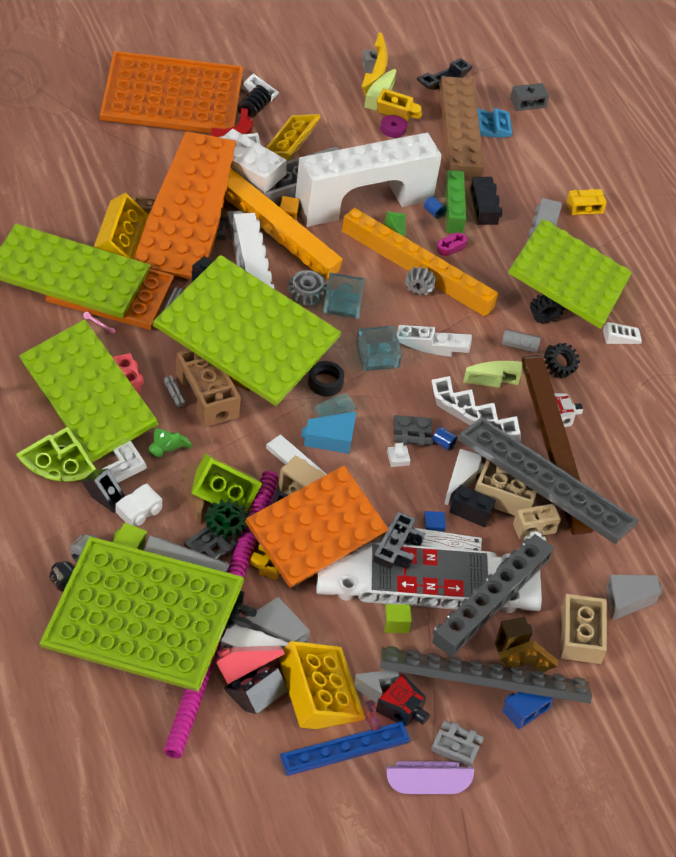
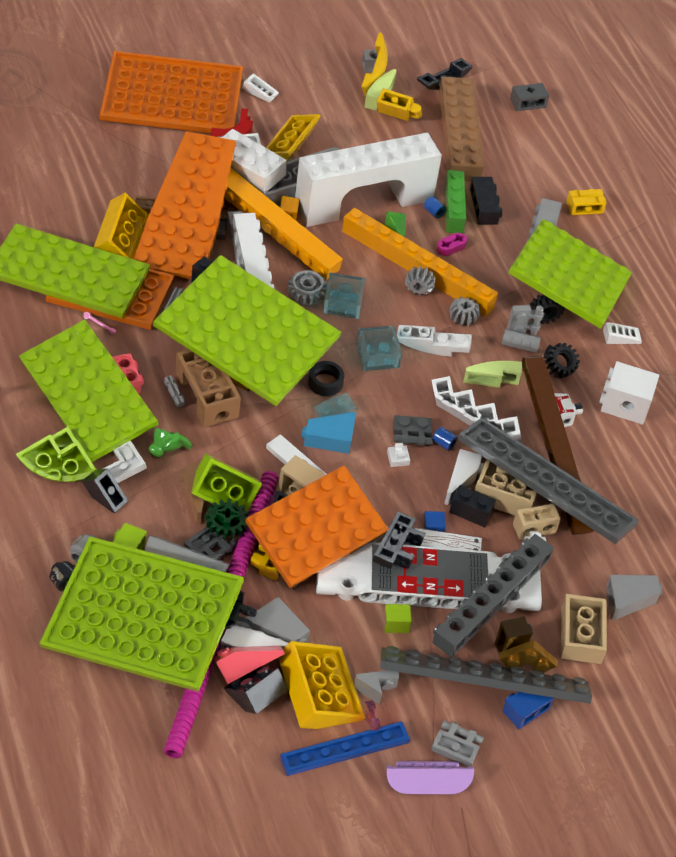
white brick [116,484,163,526] -> none
black piece [237,85,271,118] -> none
black torso [376,674,430,726] -> none
magenta piece [380,115,407,138] -> none
dark azure slope [477,108,512,138] -> none
none -> light grey gear [449,296,480,326]
none -> light grey plate [507,305,544,336]
none -> white brick [599,361,659,425]

